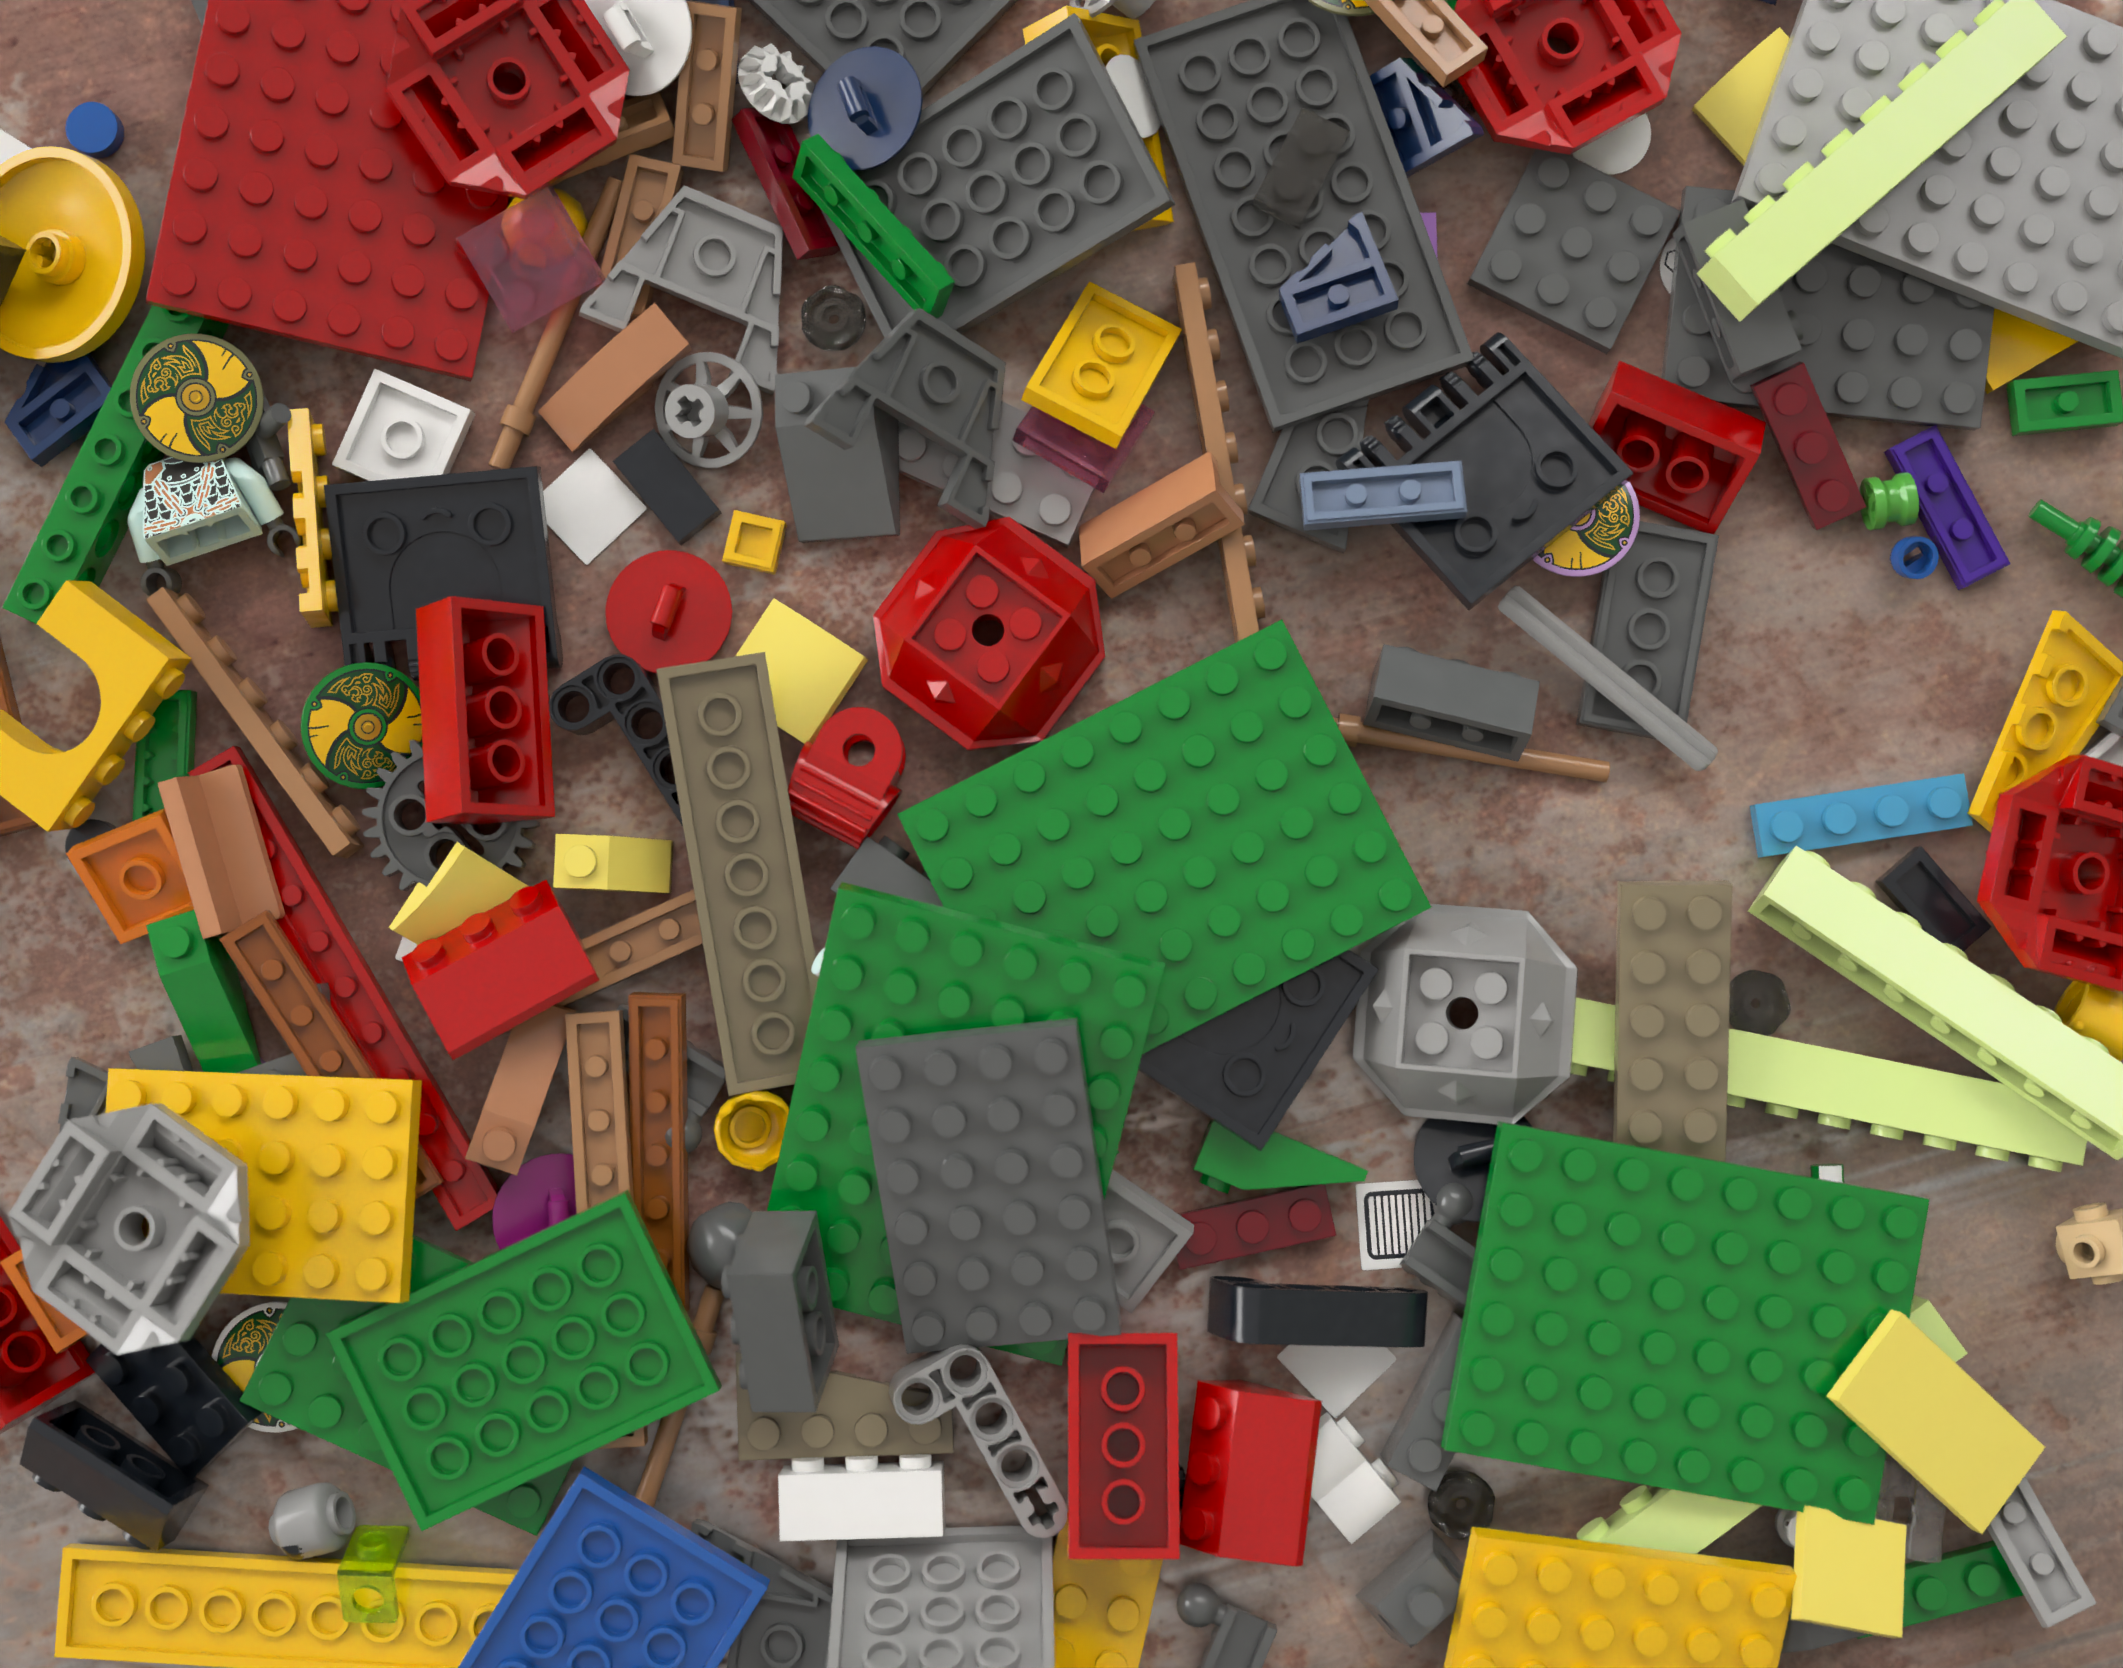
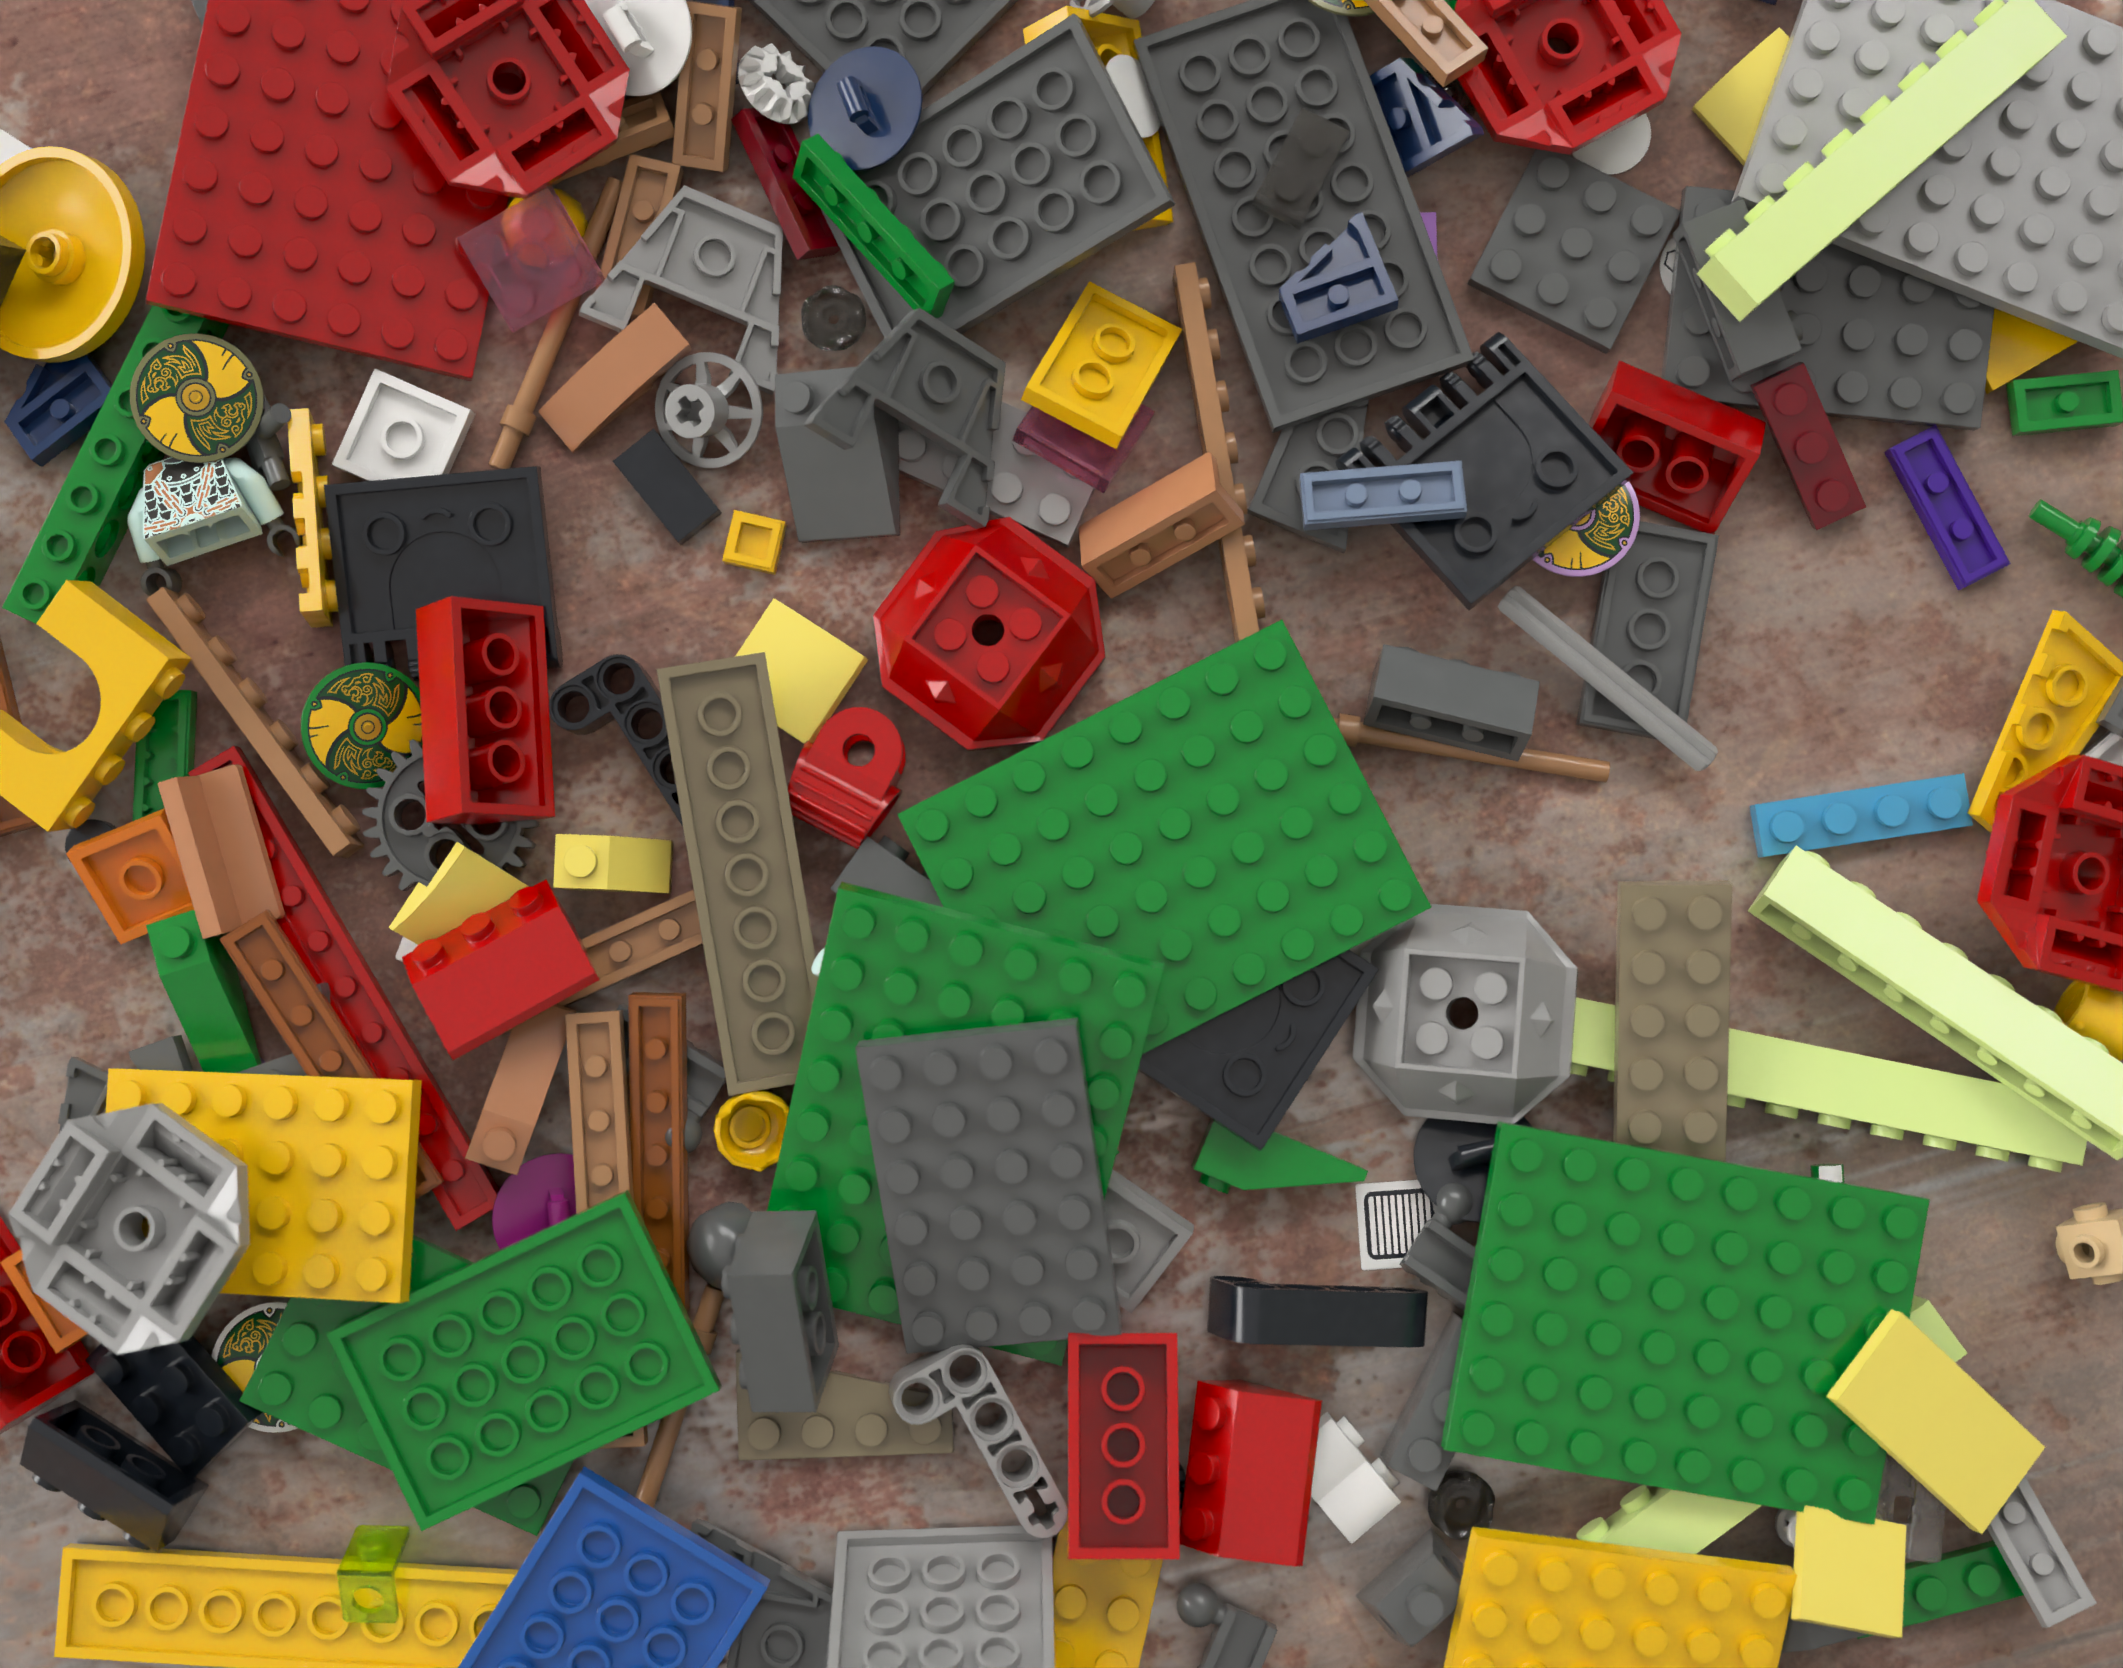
blue tile [65,102,124,159] -> none
light grey head [269,1482,356,1560] -> none
white sticker [543,449,647,565] -> none
red shield [605,550,732,674] -> none
white brick [778,1454,946,1541] -> none
dark red plate [1176,1184,1336,1270] -> none
white sticker [1277,1345,1396,1418] -> none
clear smoke plate [1729,970,1791,1036] -> none
bright green wheel [1860,472,1919,531] -> none
black tile [1875,846,1991,952] -> none
blue hinge [1889,536,1939,579] -> none

